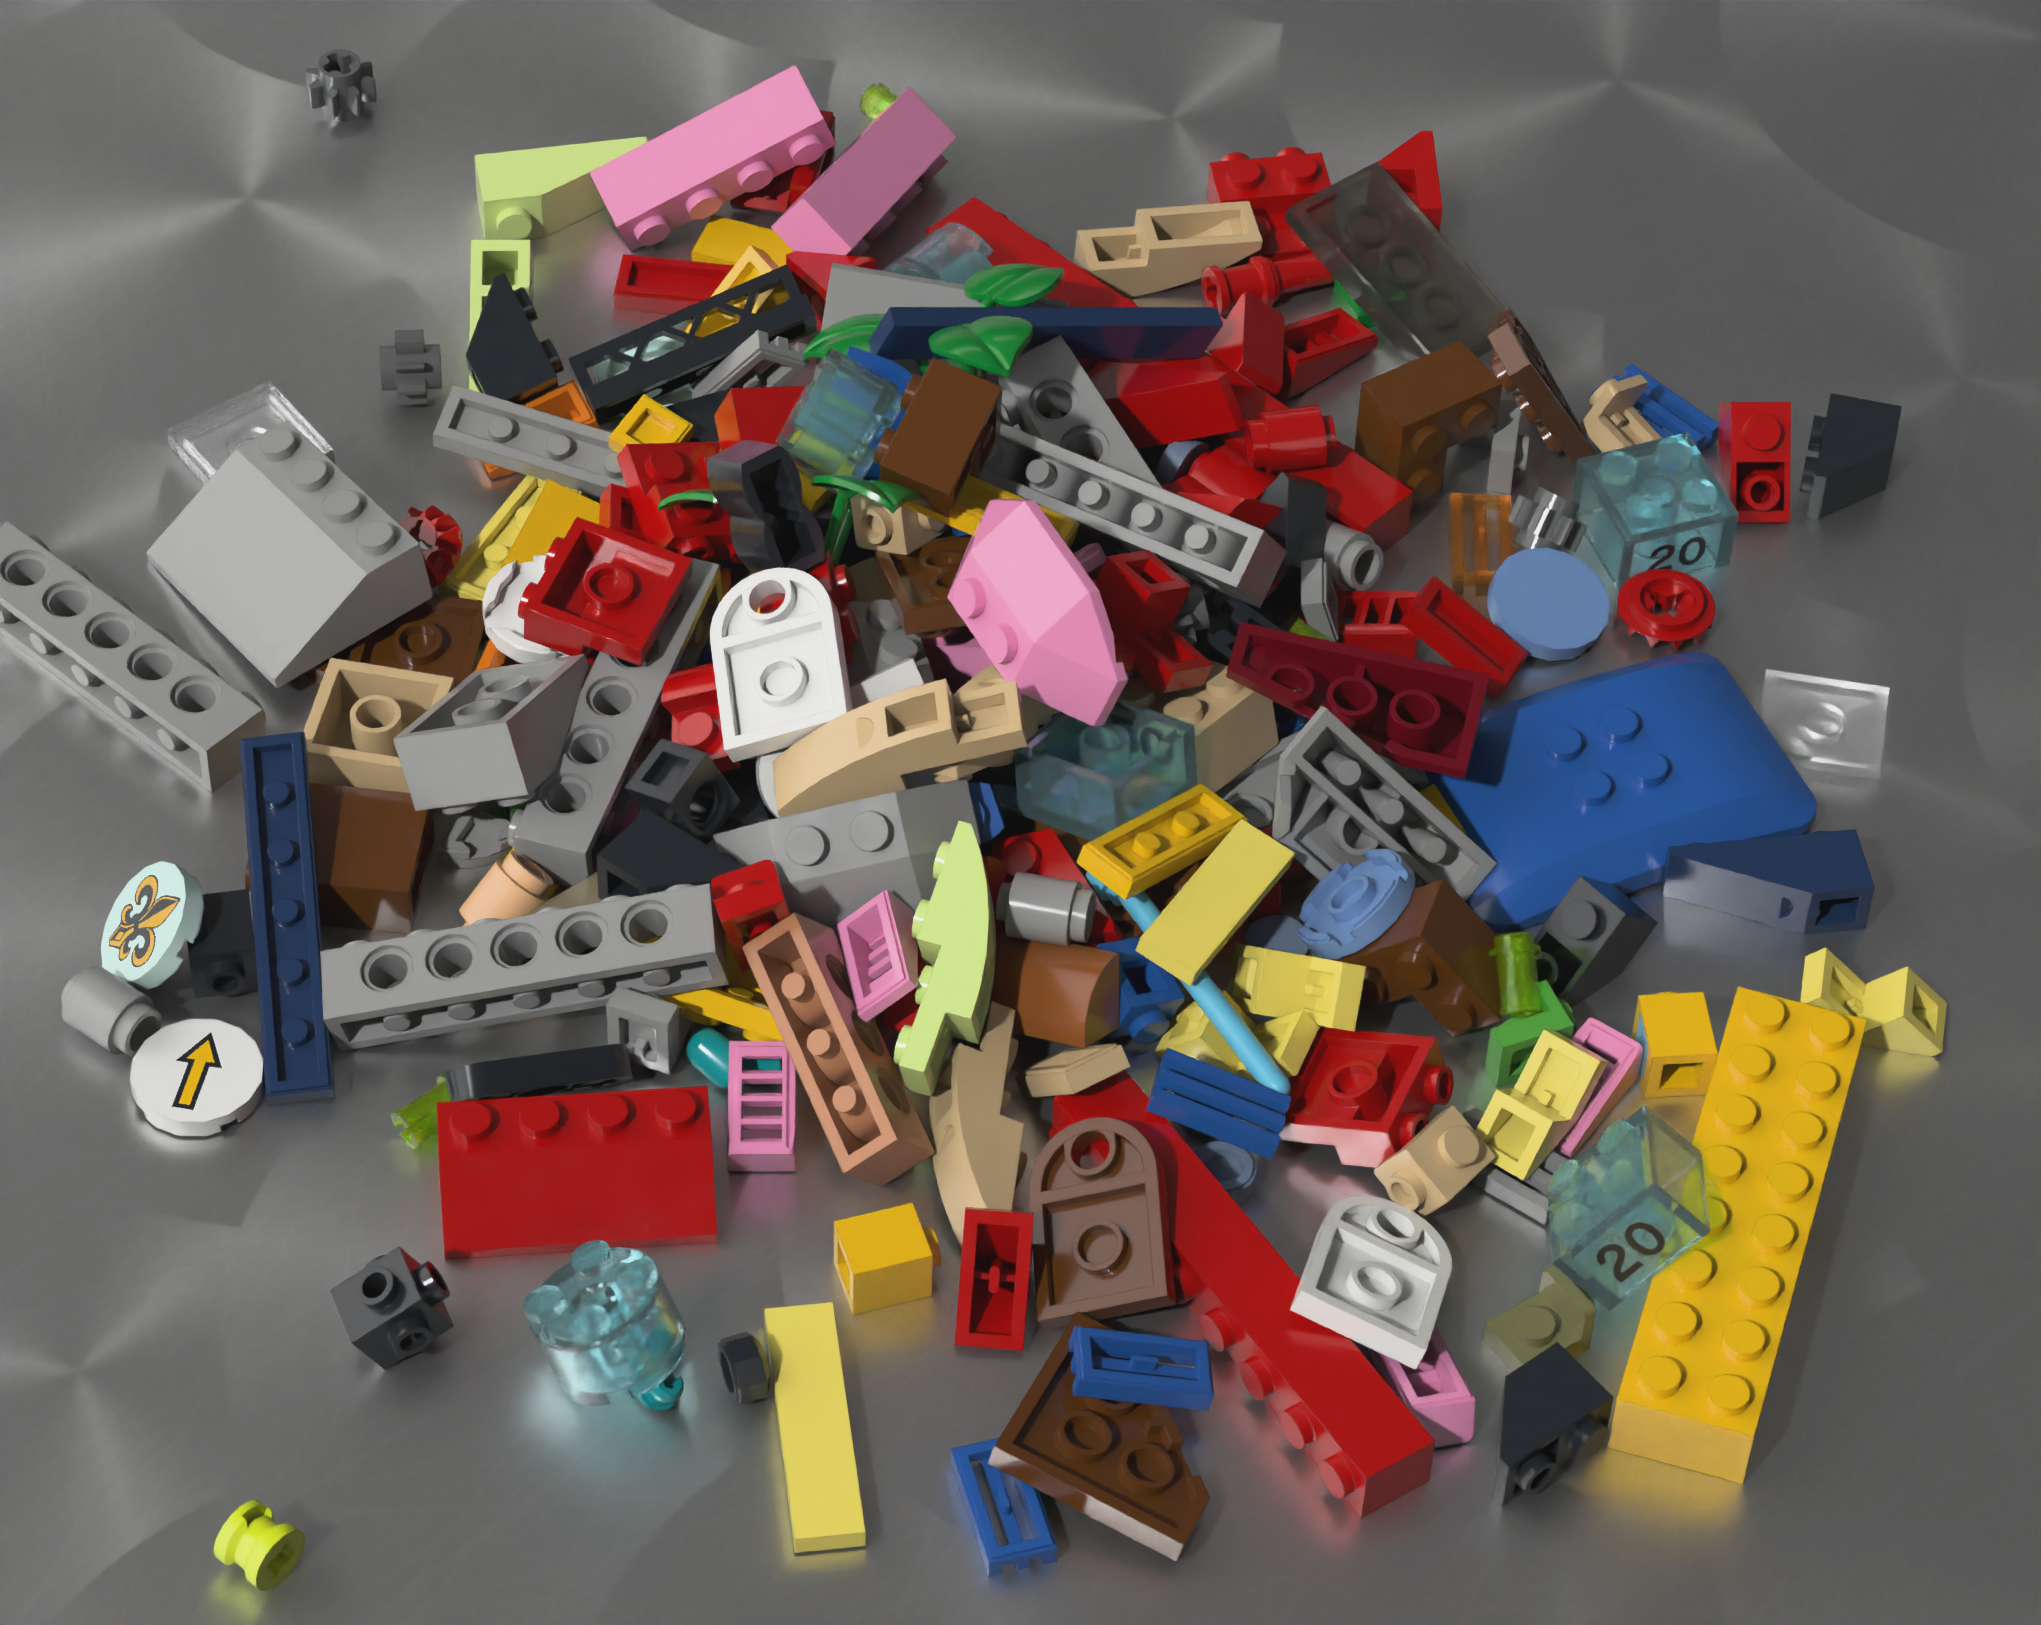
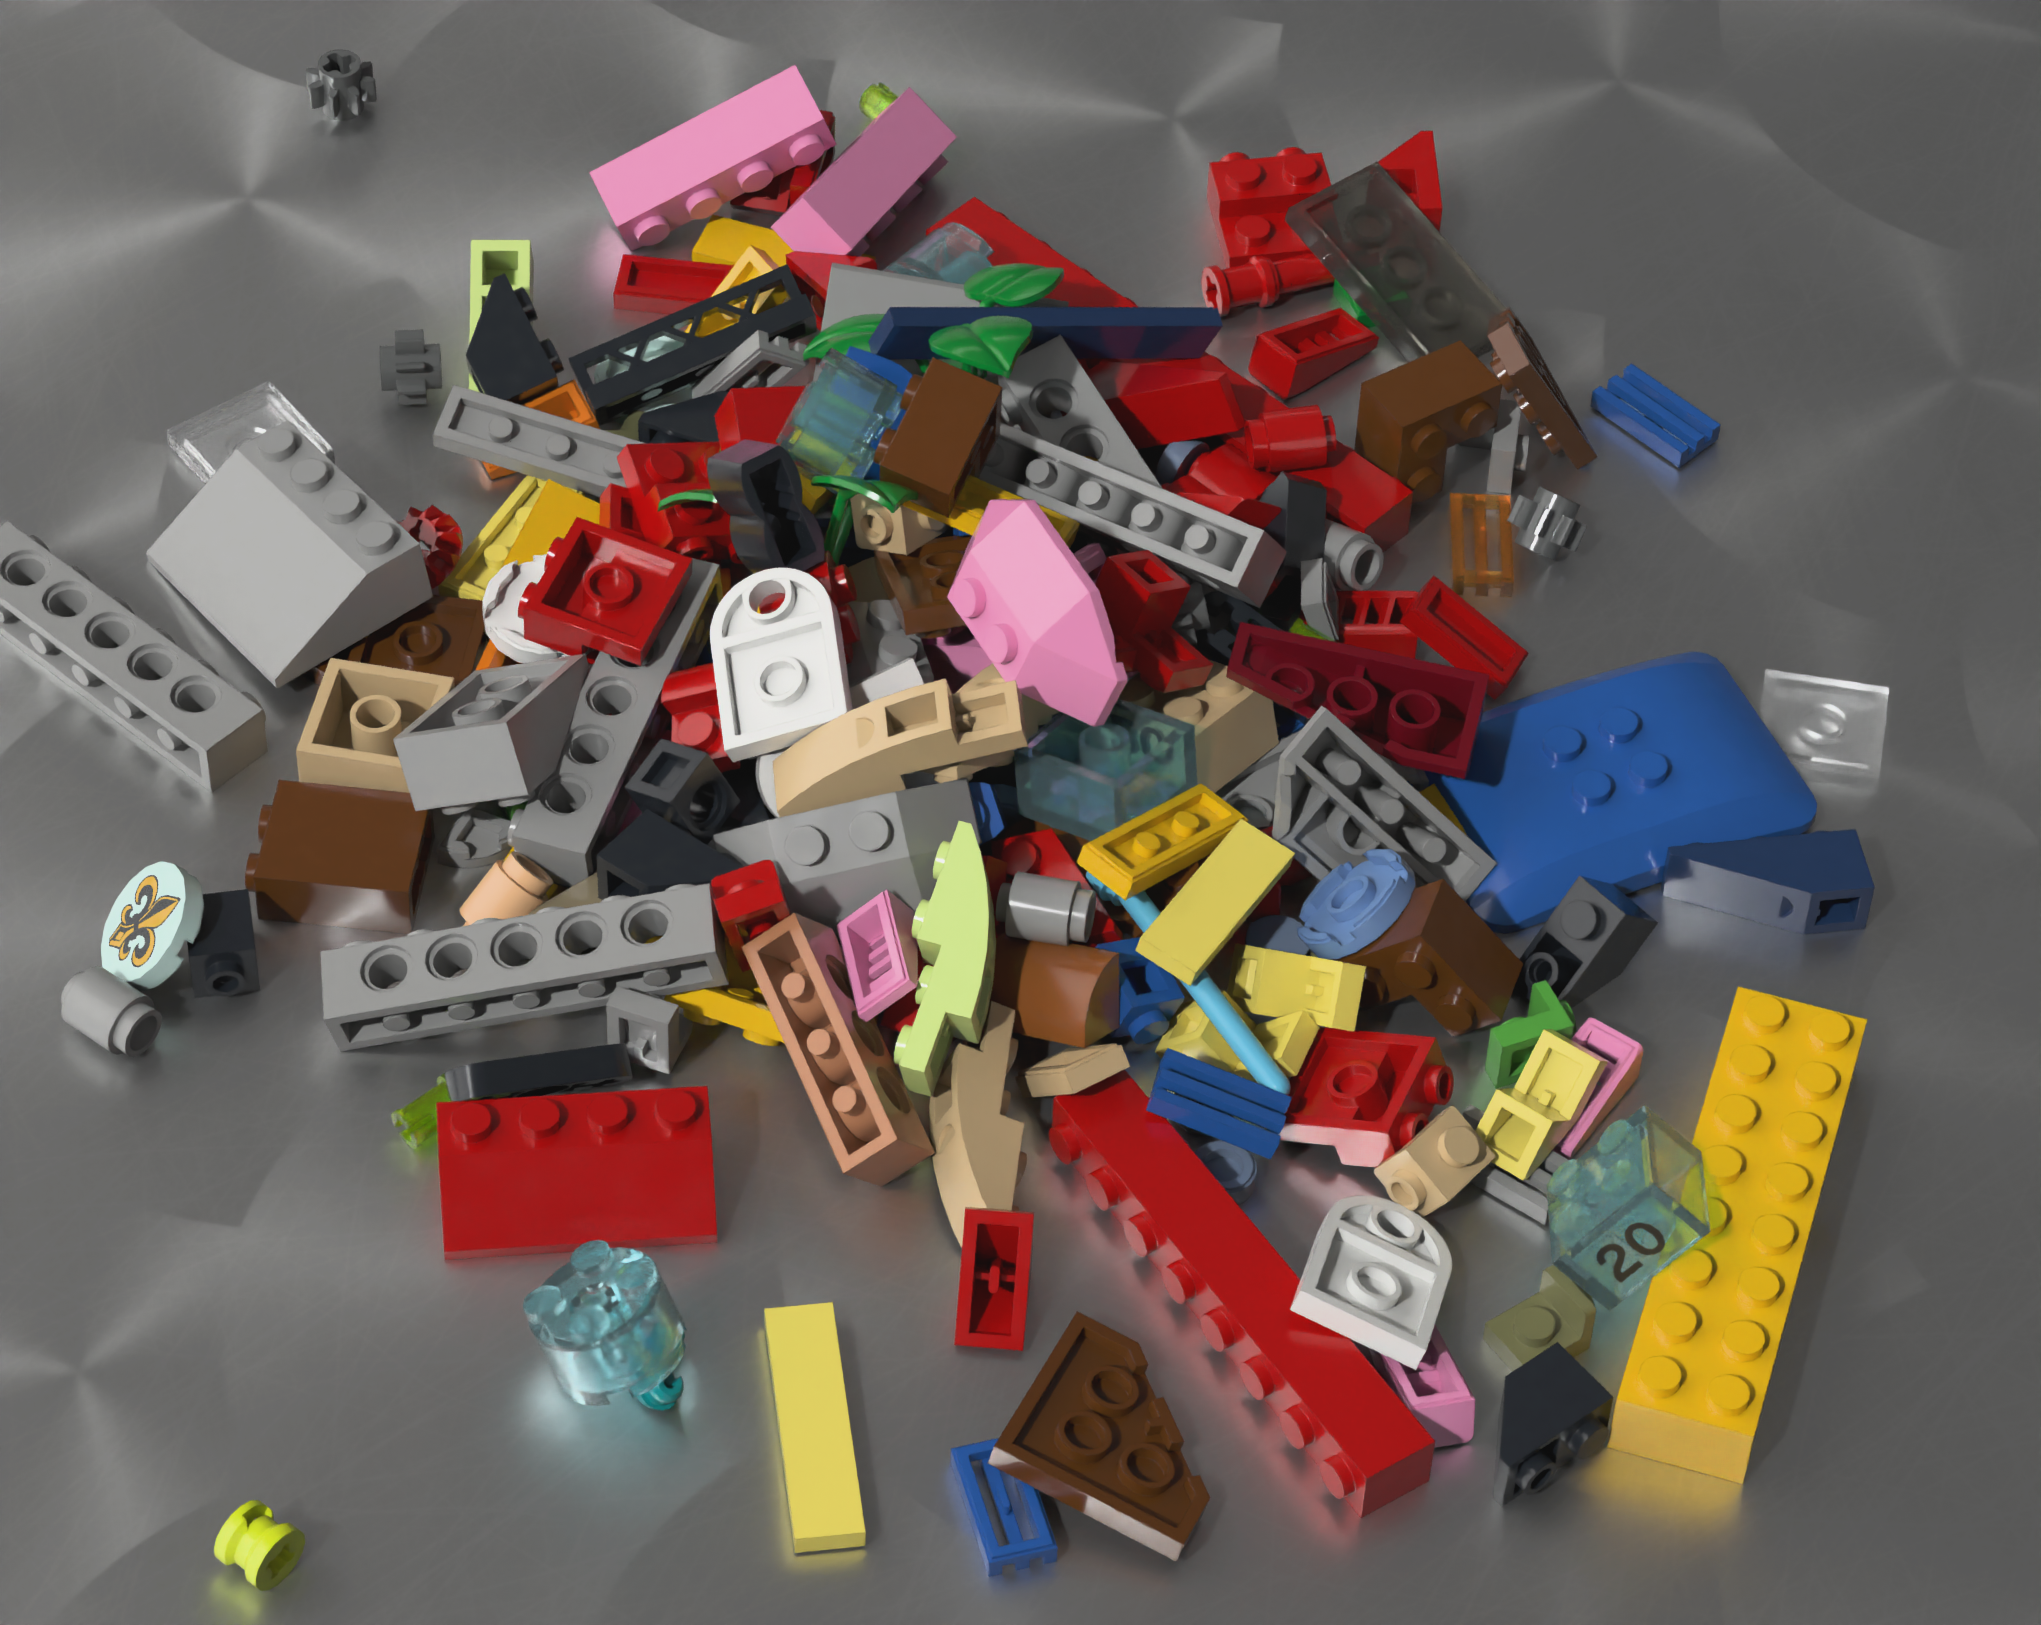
white tile [130,1019,265,1136] -> none
dark blue tile [239,732,336,1106] -> none
black brick [330,1247,454,1370] -> none
yellowish green slope [474,136,647,240] -> none
yellow tile [608,394,694,454] -> none
teal arm [686,1027,781,1089] -> none
black tile [718,1332,770,1404] -> none
bright pink slope [727,1041,796,1171] -> none
yellow brick [834,1203,941,1315] -> none
reddish brown tile [1029,1117,1176,1330] -> none
blue tile [1069,1326,1214,1411] -> none
tan slope [1073,201,1263,298] -> none
red slope [1206,292,1285,396] -> none
medium blue tile [1486,547,1610,661] -> none
clear neon green pin [1489,932,1543,1018] -> none
clear light blue brick [1571,432,1739,592] -> none
tan bracket [1579,374,1671,476] -> none
red gear [1617,569,1715,651] -> none
yellow brick [1631,992,1718,1098] -> none
red slope [1718,402,1791,523] -> none
black slope [1799,393,1902,520] -> none
light yellow slope [1800,947,1947,1057] -> none

